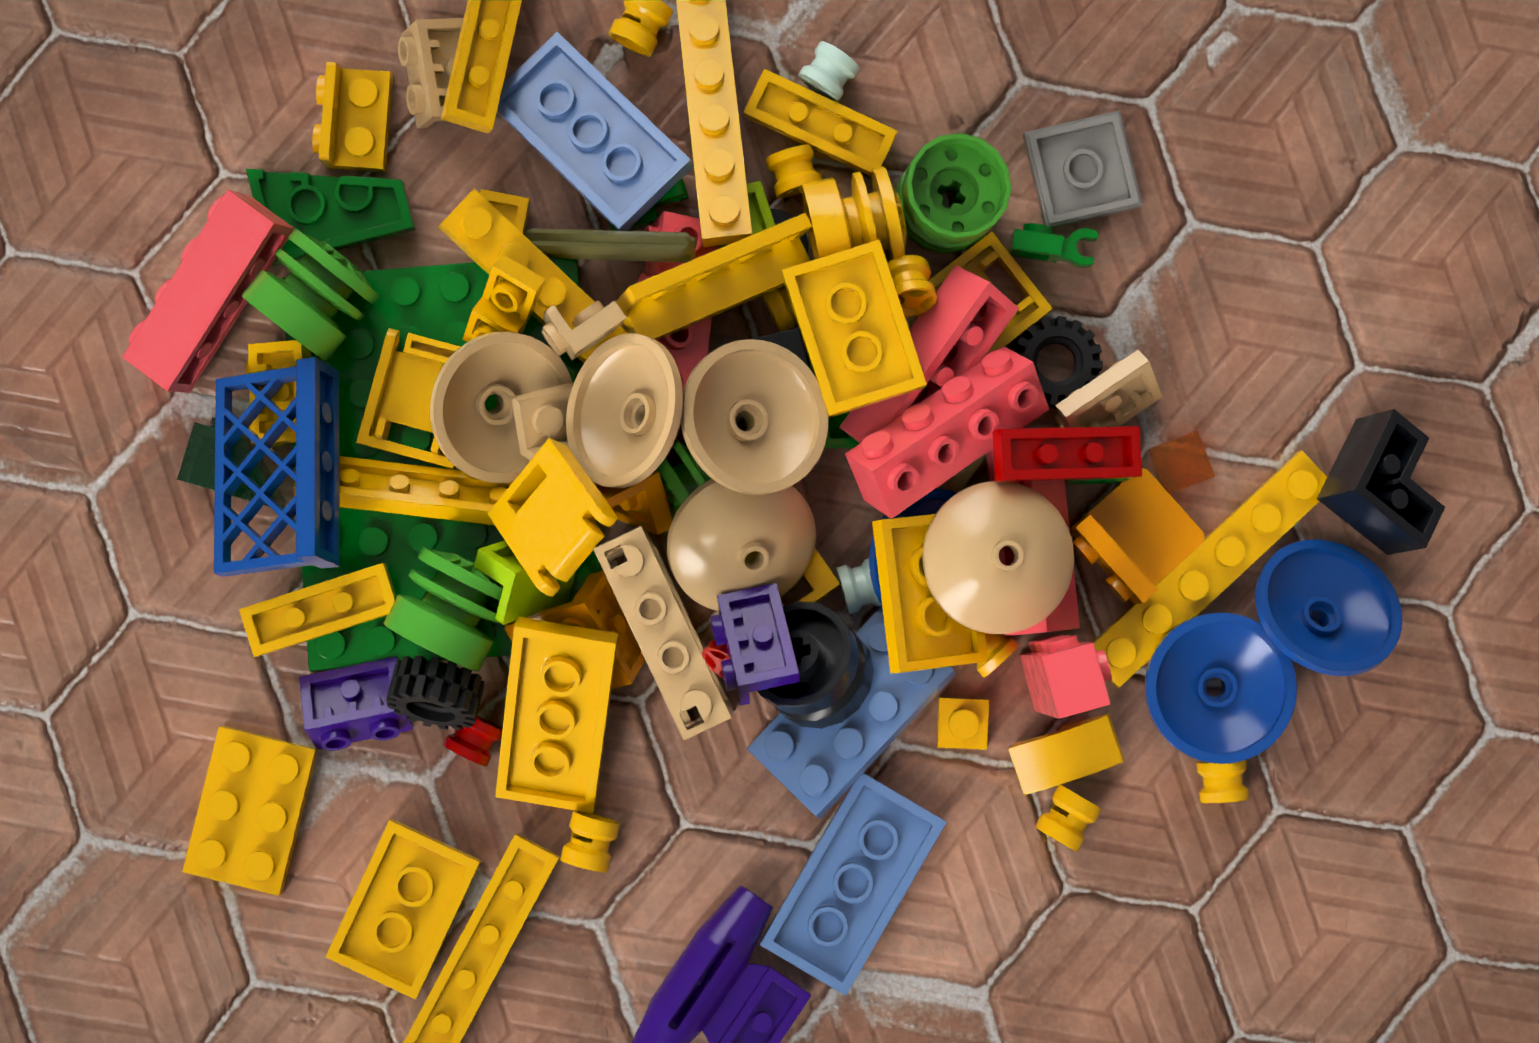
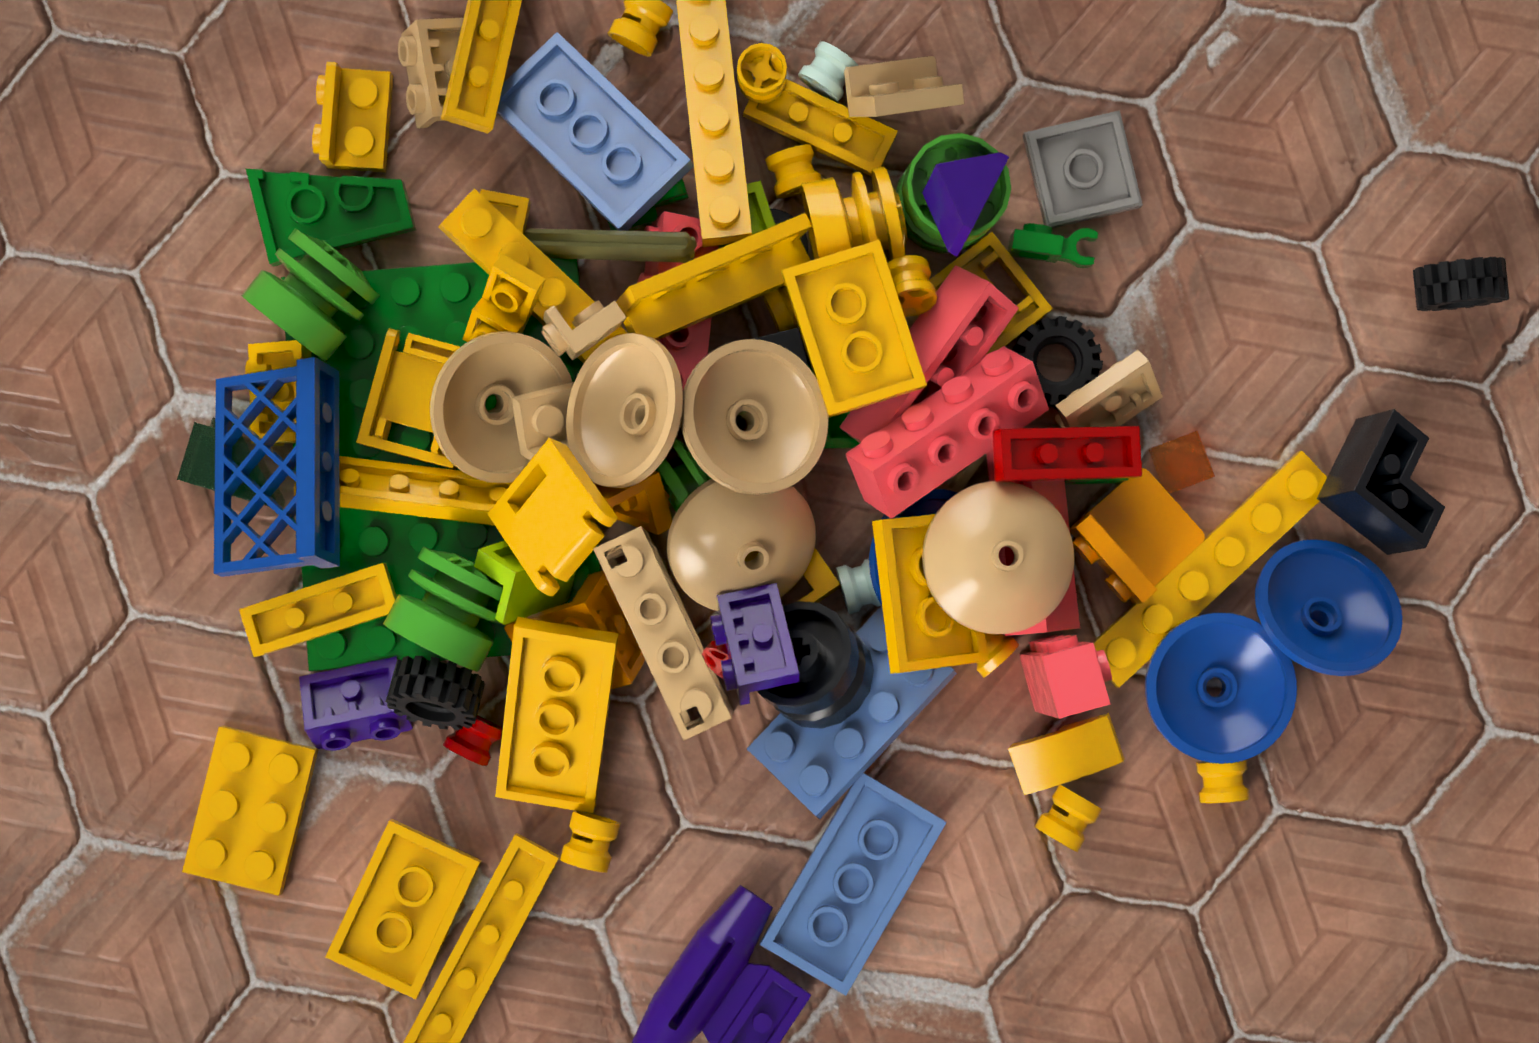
coral brick [122,190,295,393] -> none
yellow plate [936,697,989,750] -> none
none -> yellow wheel [737,43,787,104]
none -> tan bracket [844,56,964,117]
none -> dark purple slope [922,152,1009,257]
none -> black tyre [1413,257,1509,311]

